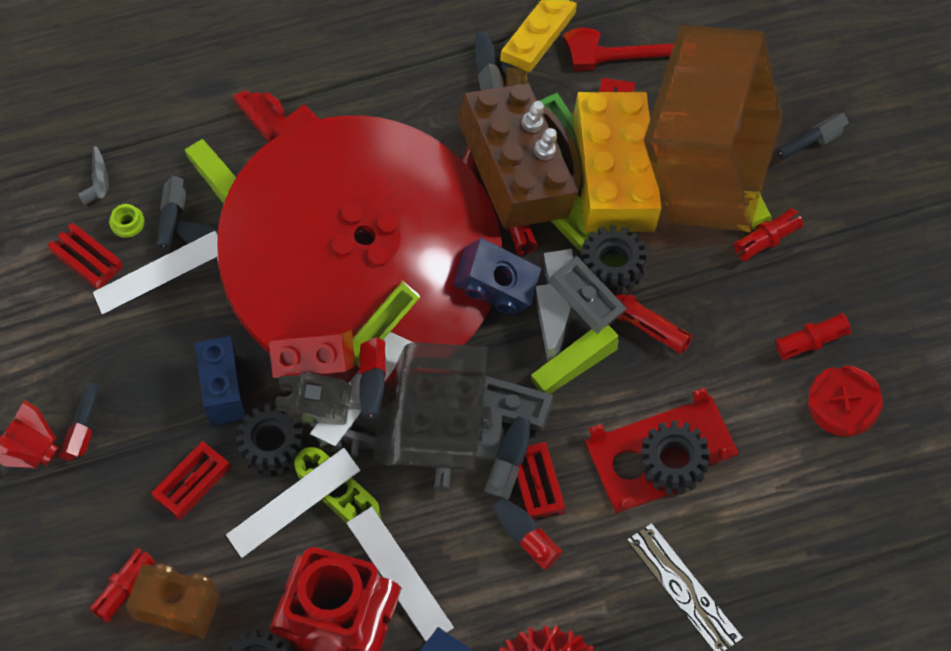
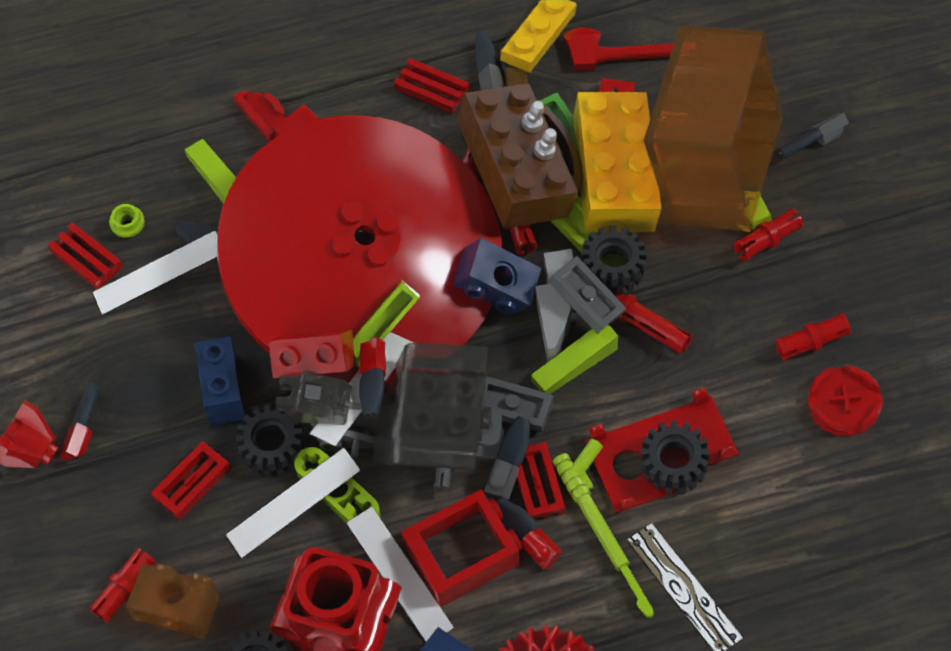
dark grey bar [78,146,109,205] -> none
piece [157,176,186,250] -> none
none -> red tile [394,58,469,114]
none -> red window [401,489,522,608]
none -> lime piece [552,438,654,618]

